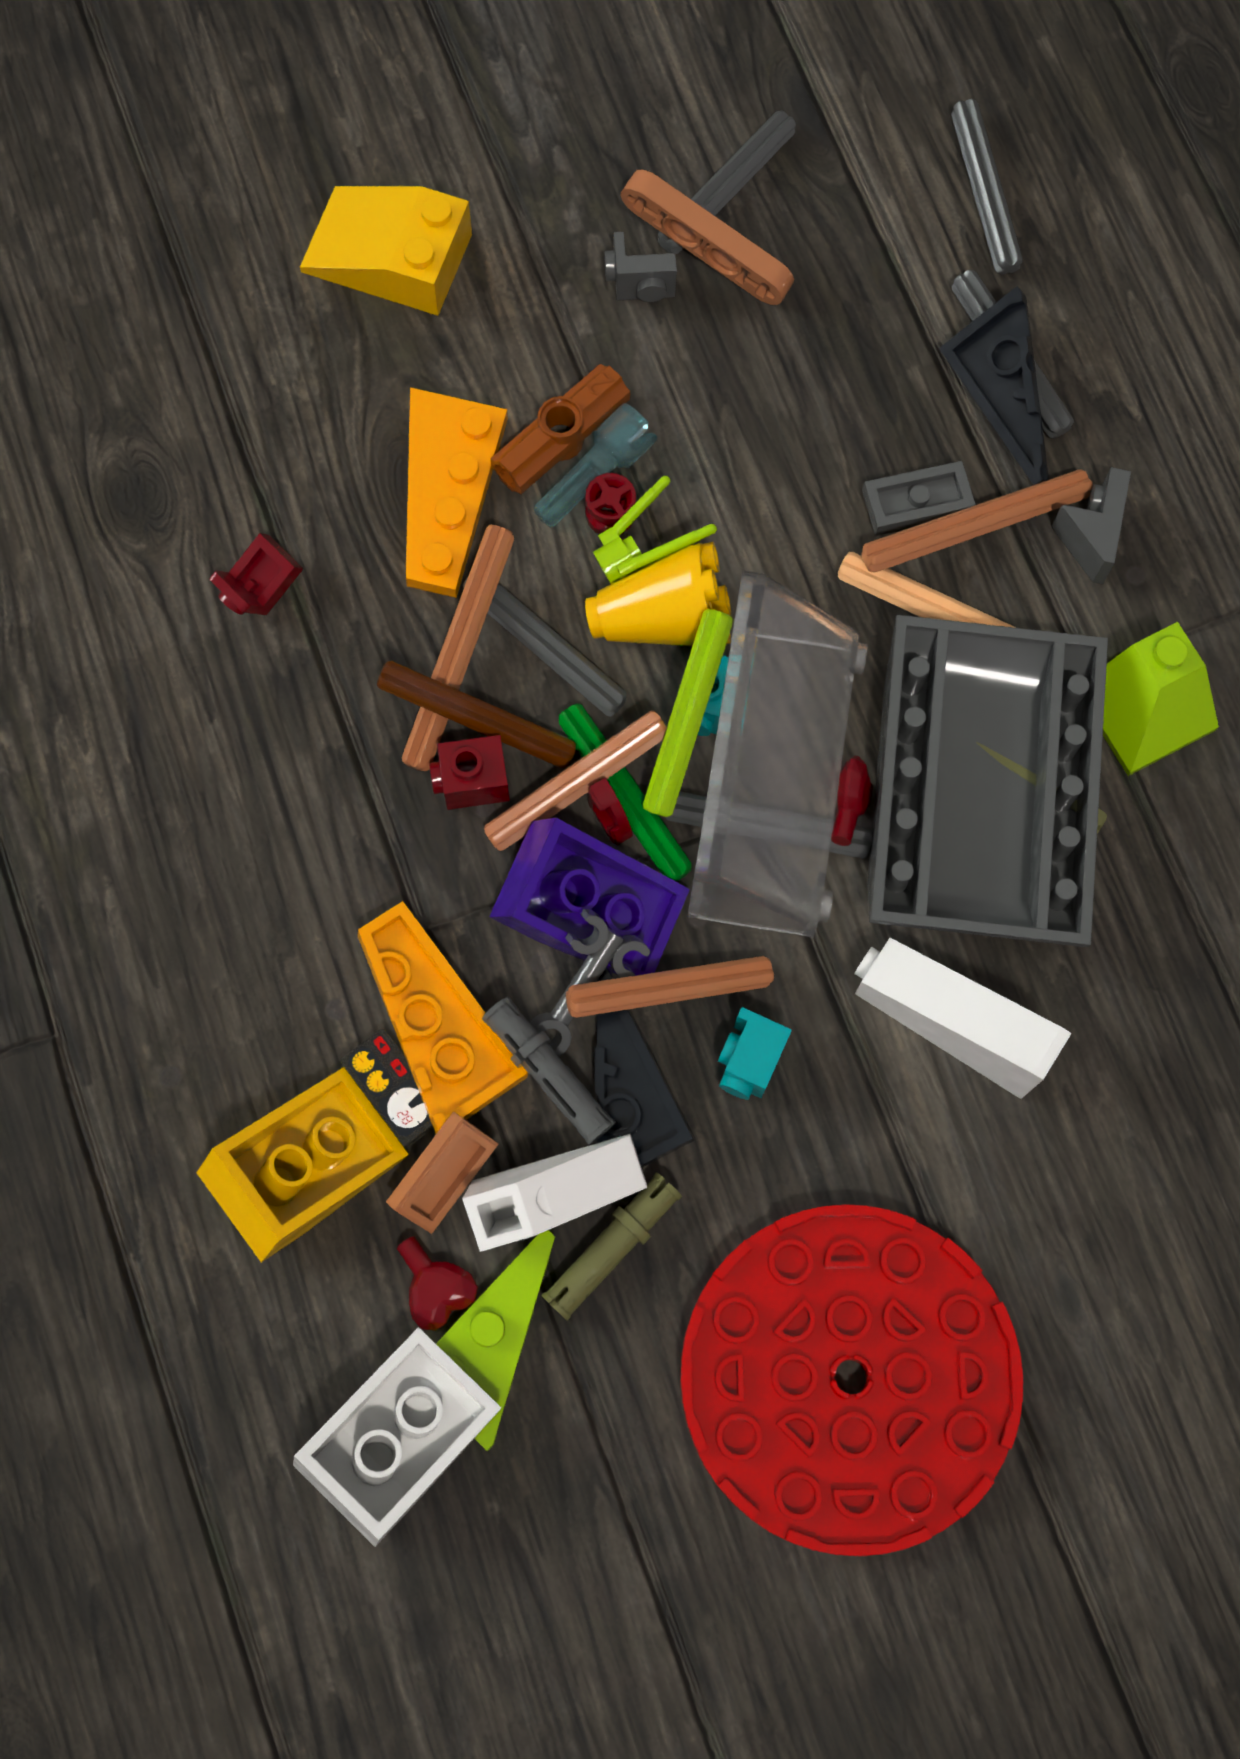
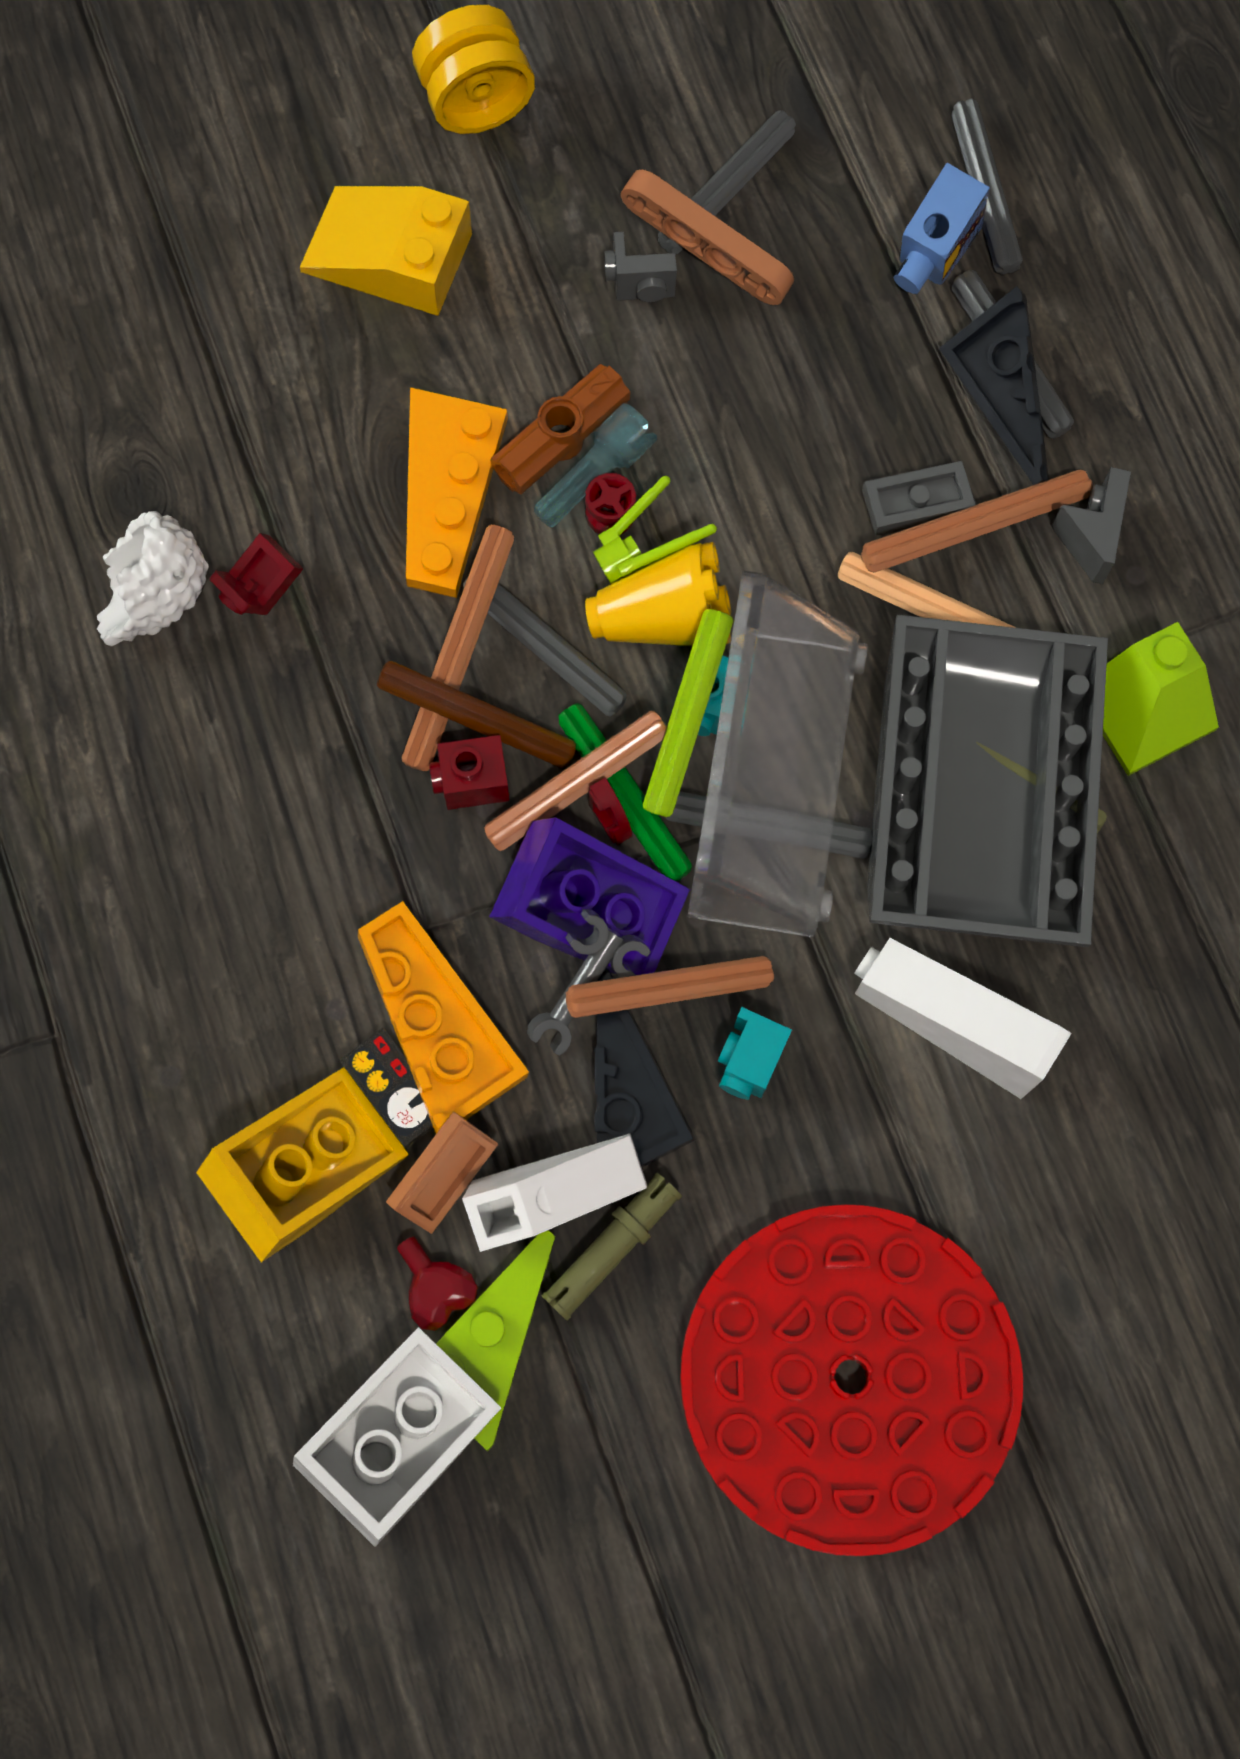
dark grey pin [482,996,616,1145] -> none
dark red rock [830,755,873,846] -> none
none -> white piece [97,511,209,646]
none -> yellow wheel [412,5,535,134]
none -> medium blue torso [893,163,990,294]

